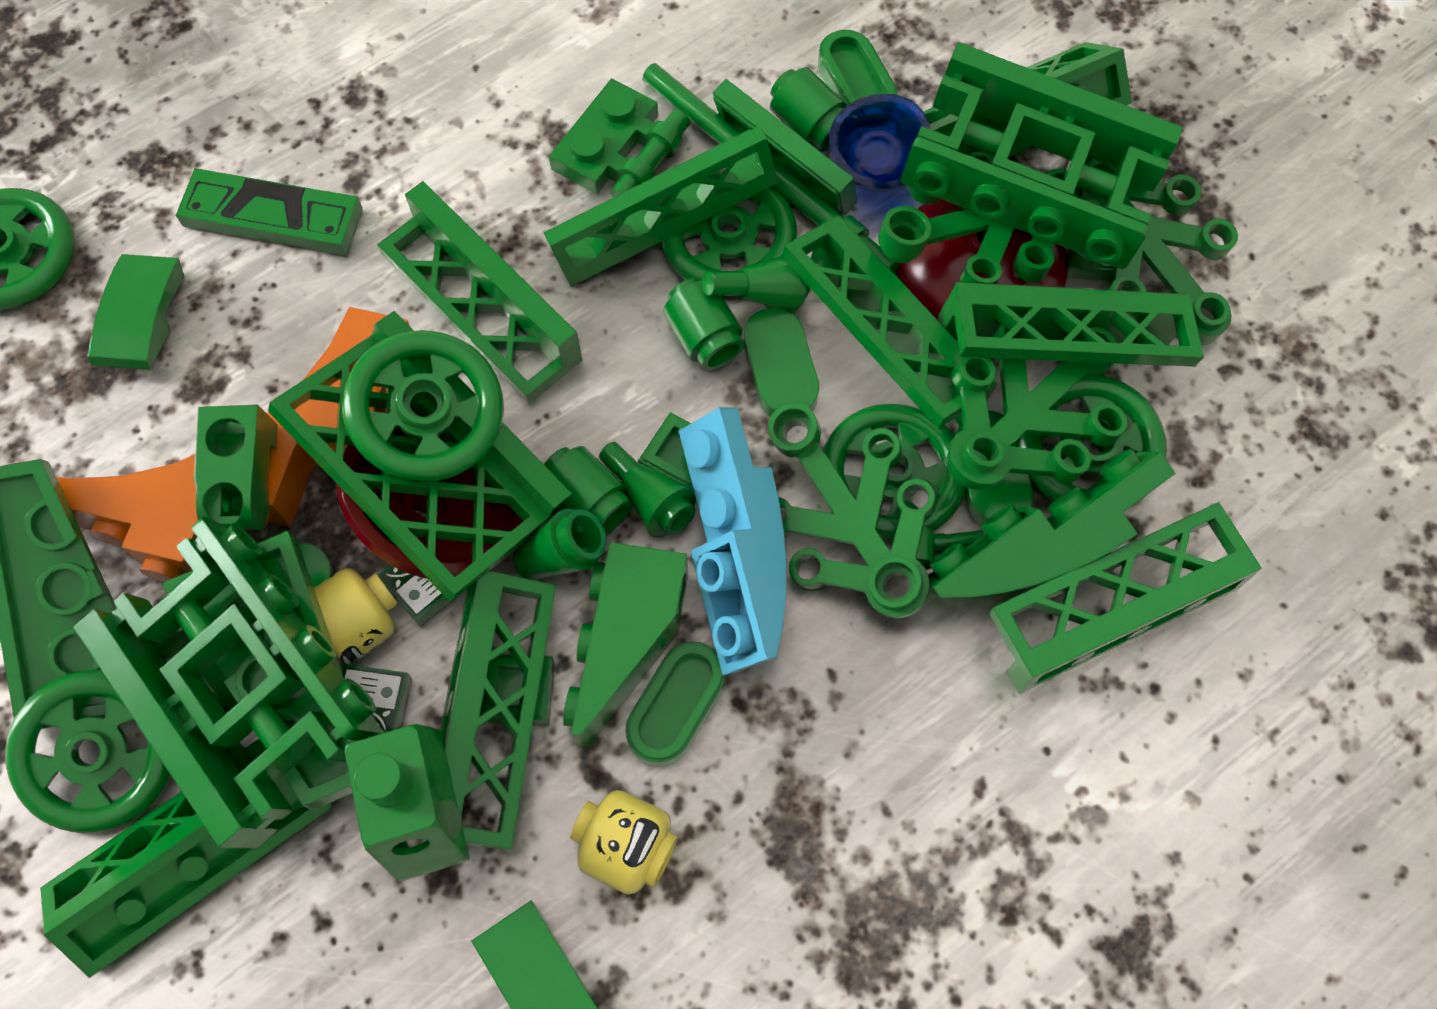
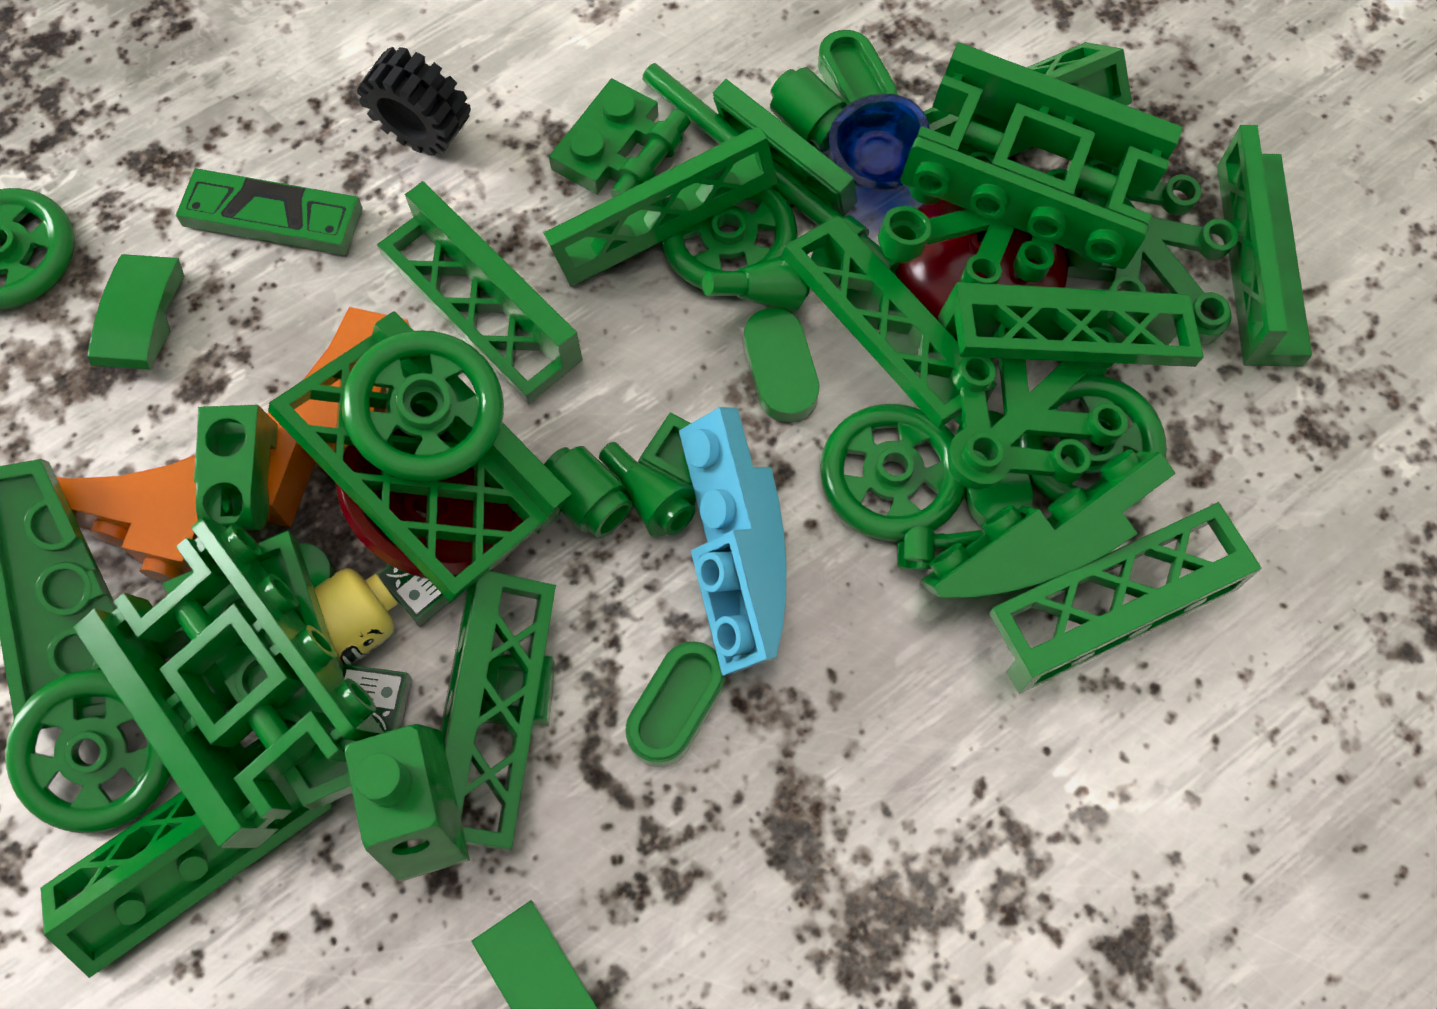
green cone [513,508,606,580] -> none
green slope [563,542,689,749] -> none
light yellow head [570,790,678,894] -> none
green brick [663,278,745,371] -> none
green plant [767,403,937,618] -> none
none -> black tyre [357,47,471,156]
none -> green fence [1217,125,1312,367]

